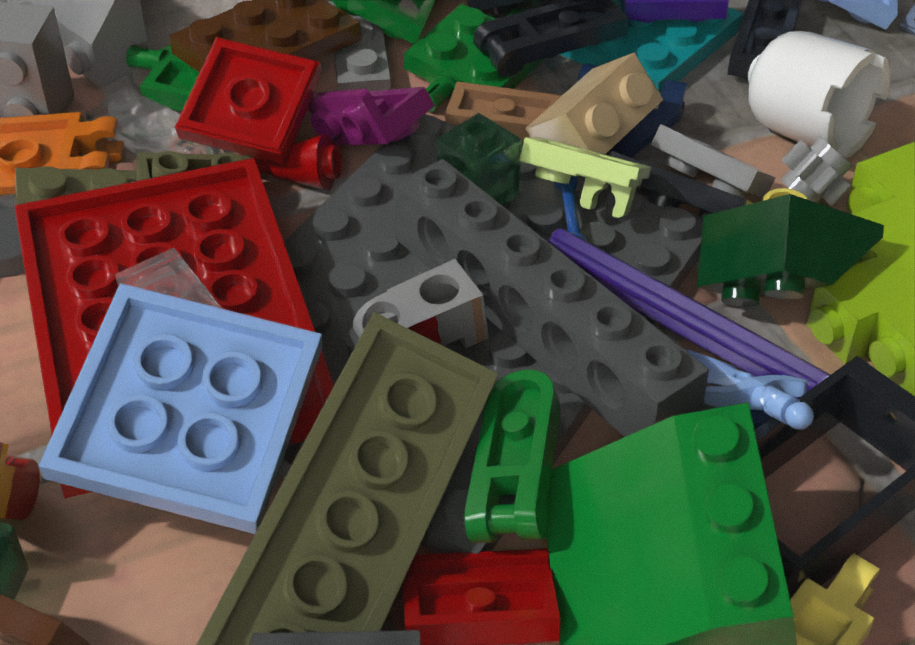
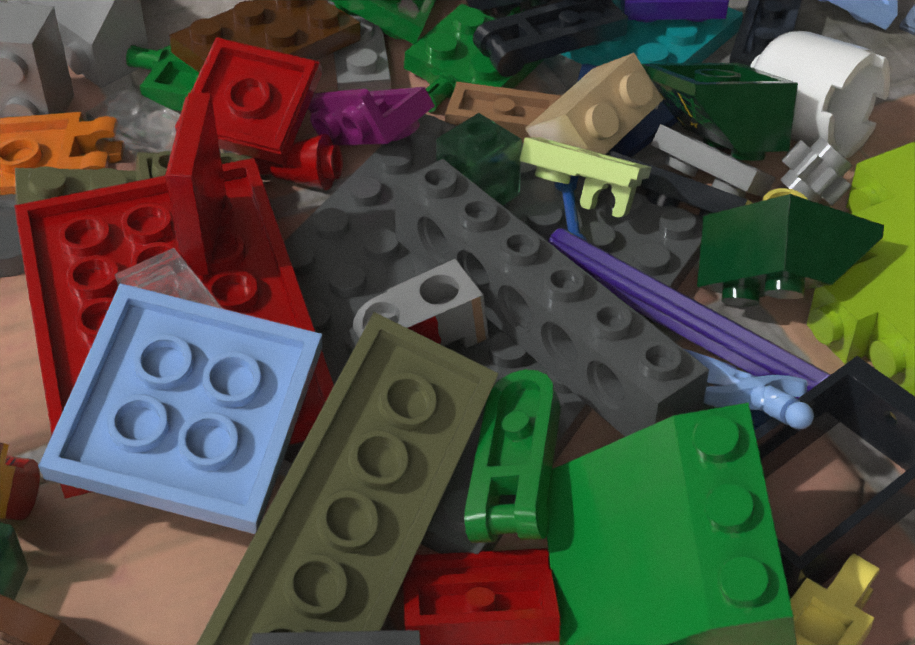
none -> red tile [165,93,226,275]
none -> dark green slope [642,63,798,161]

